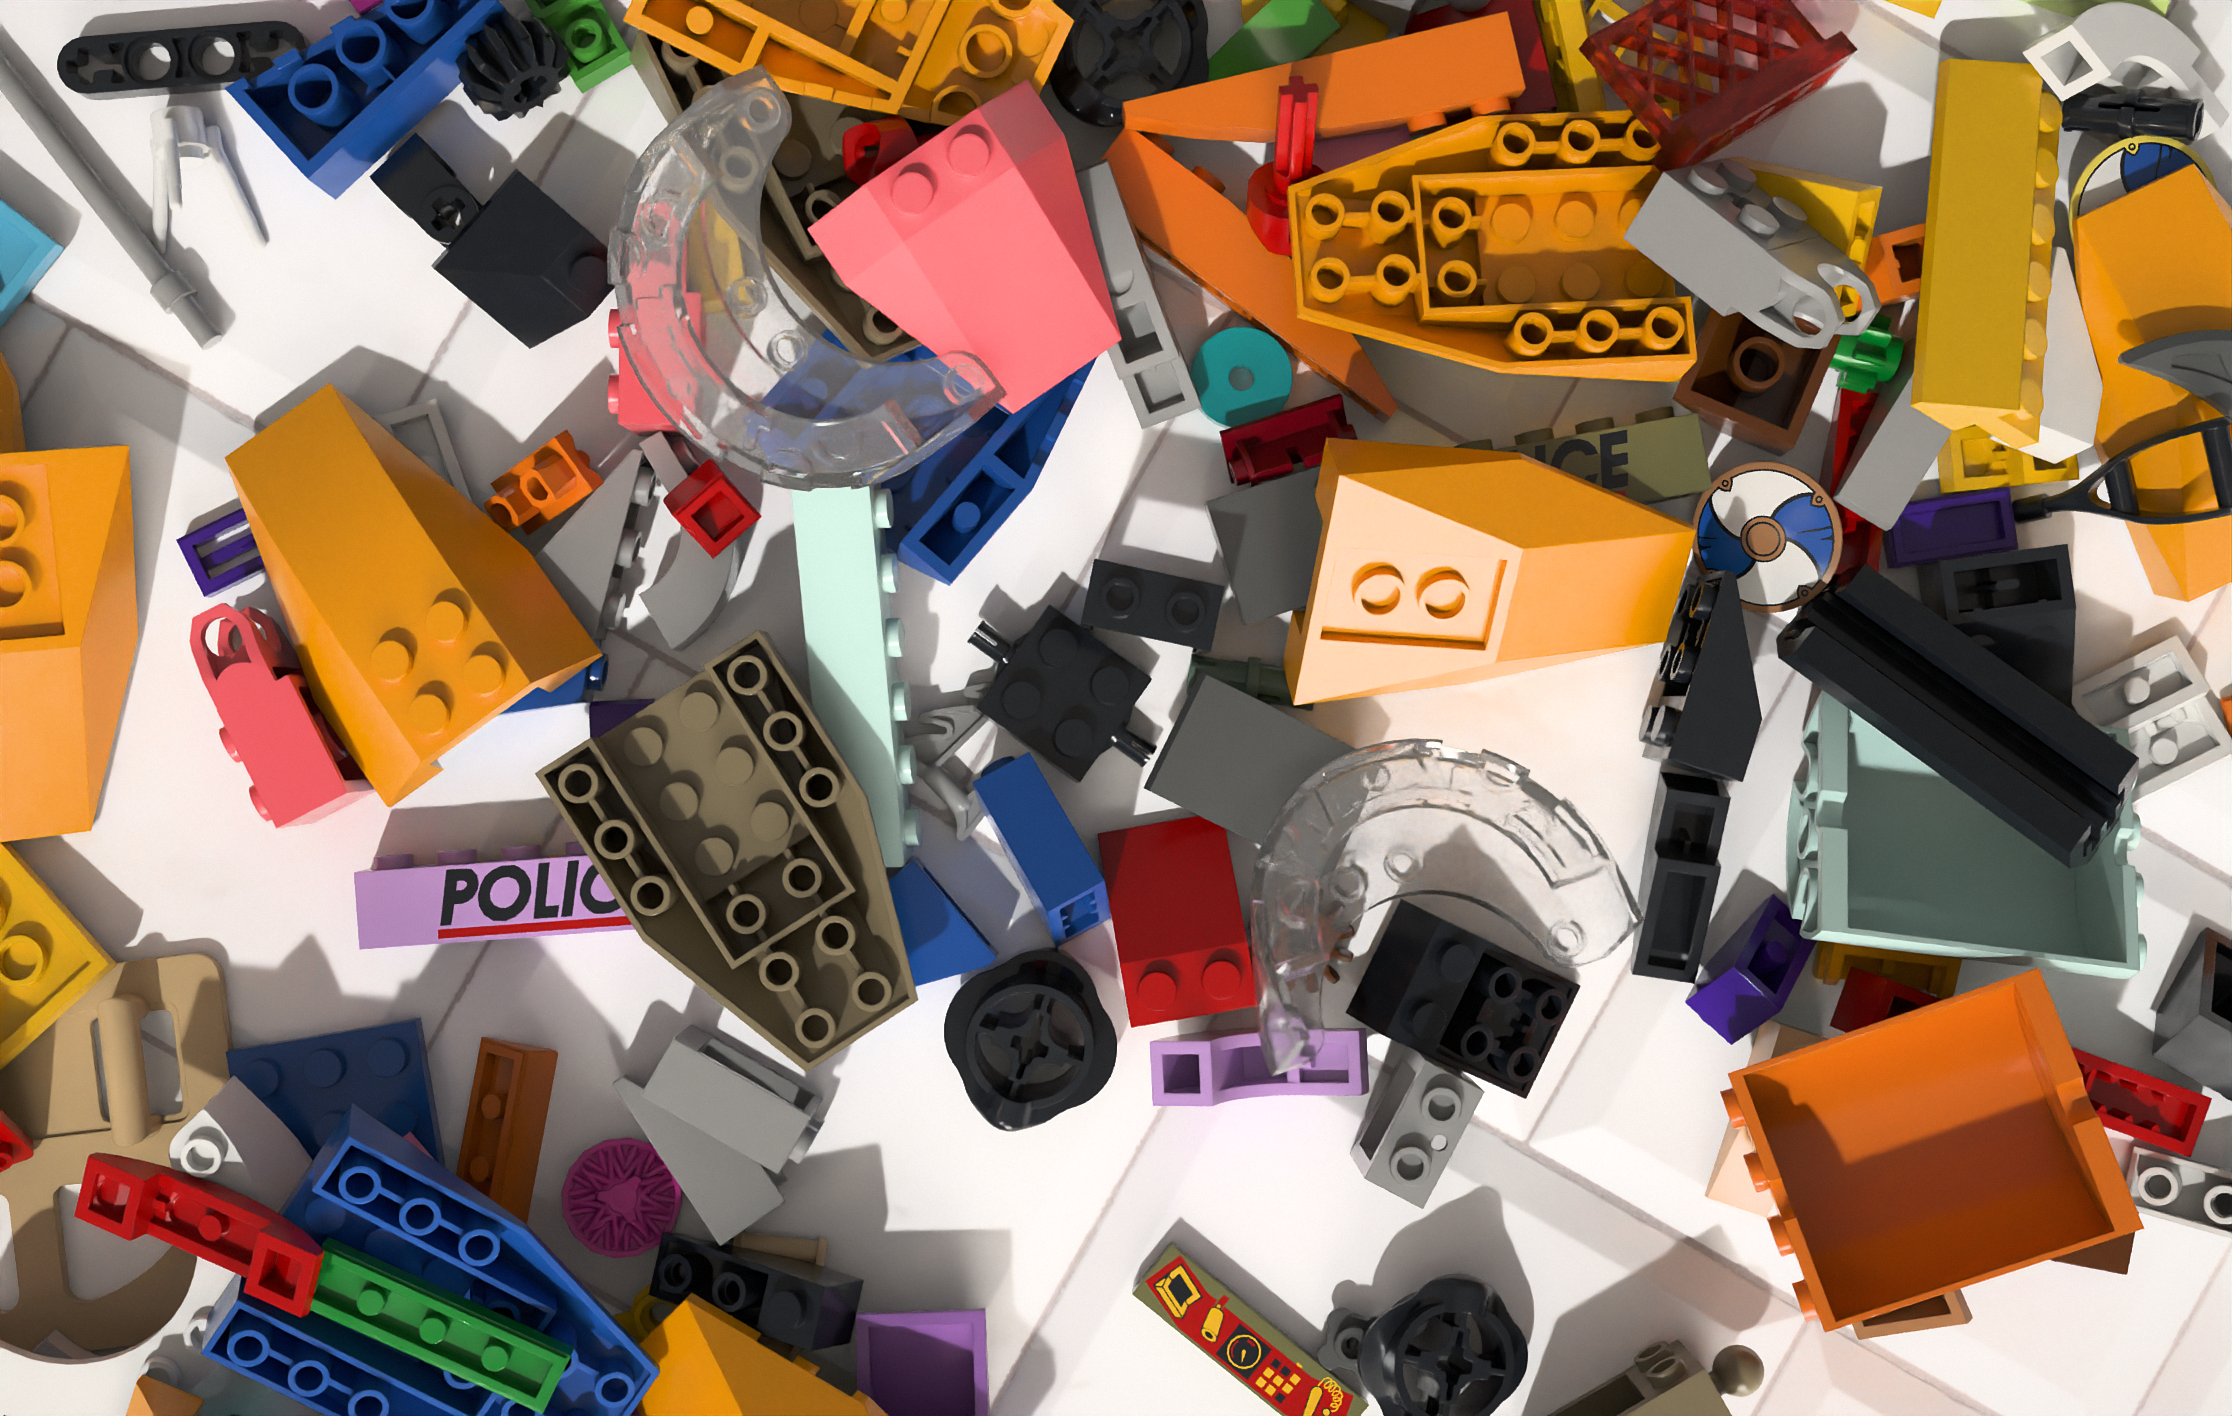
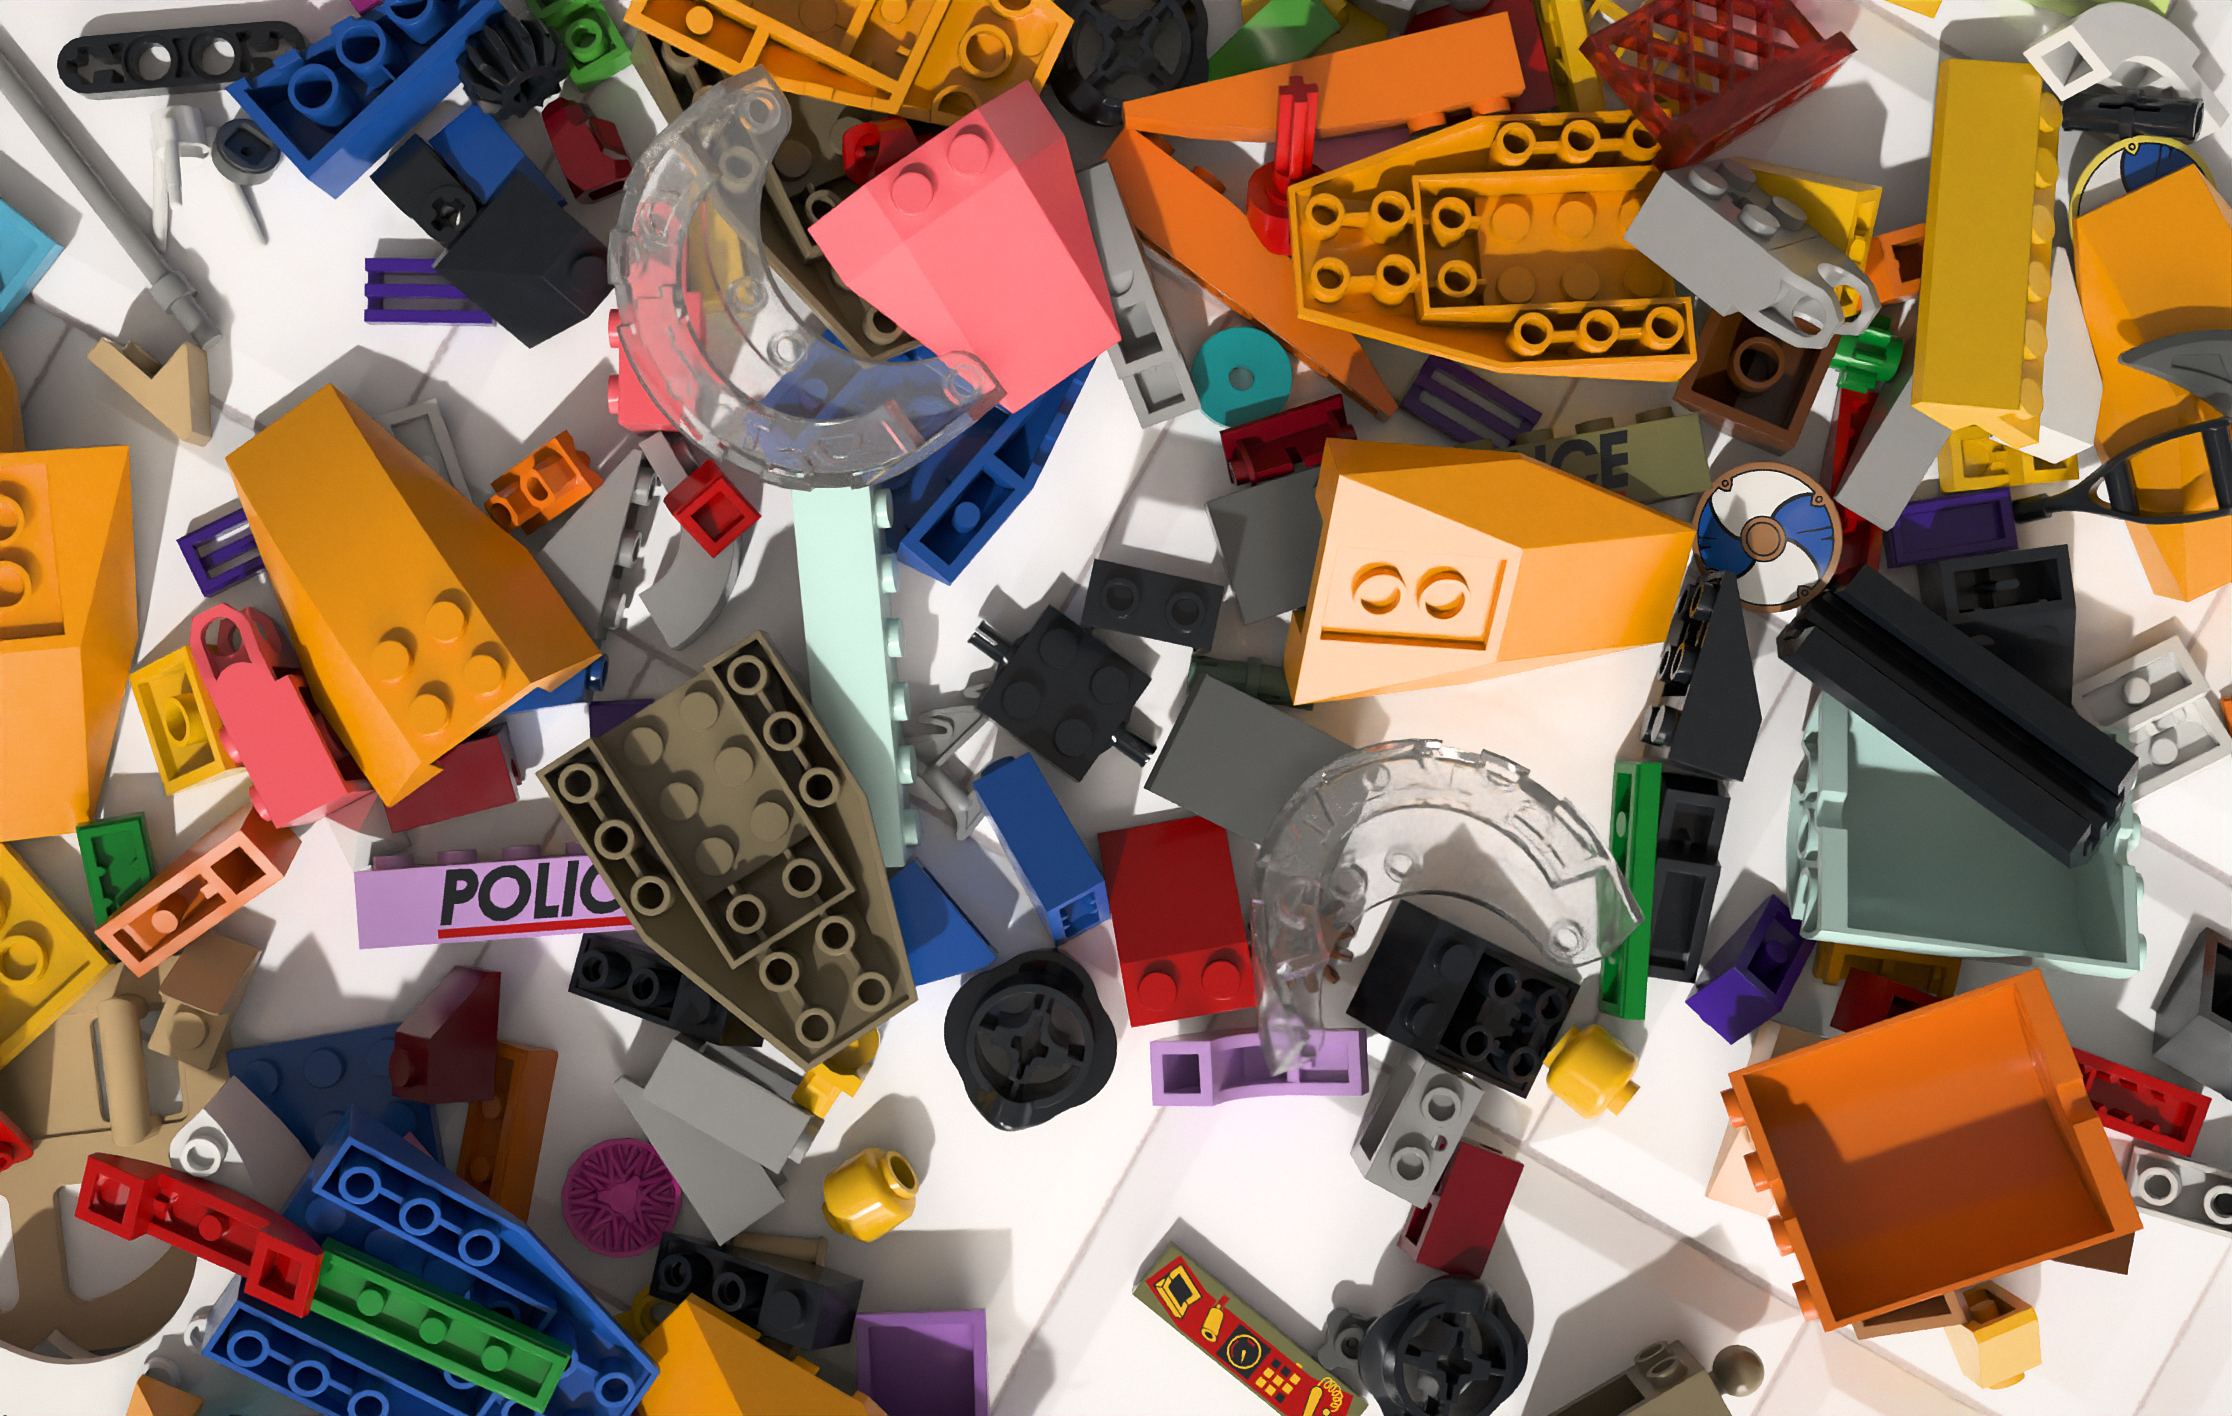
none -> green plate [75,811,158,951]
none -> tan slope [86,337,212,447]
none -> orange slope [94,801,302,978]
none -> yellow slope [128,644,247,796]
none -> tan slope [147,929,262,1071]
none -> dark grey tile [211,119,281,186]
none -> slope [325,791,412,873]
none -> dark purple tile [364,258,497,327]
none -> dark red hinge [382,722,522,834]
none -> dark red slope [389,965,501,1104]
none -> blue slope [428,104,568,208]
none -> dark red rock [541,97,640,205]
none -> black slope [567,933,764,1047]
none -> yellow hips [791,1027,880,1119]
none -> yellow head [822,1146,919,1243]
none -> dark red hinge [1397,1135,1525,1278]
none -> dark purple tile [1399,354,1543,449]
none -> yellow head [1543,1024,1641,1119]
none -> green tile [1598,760,1662,1020]
none -> yellow slope [1943,1280,2042,1390]

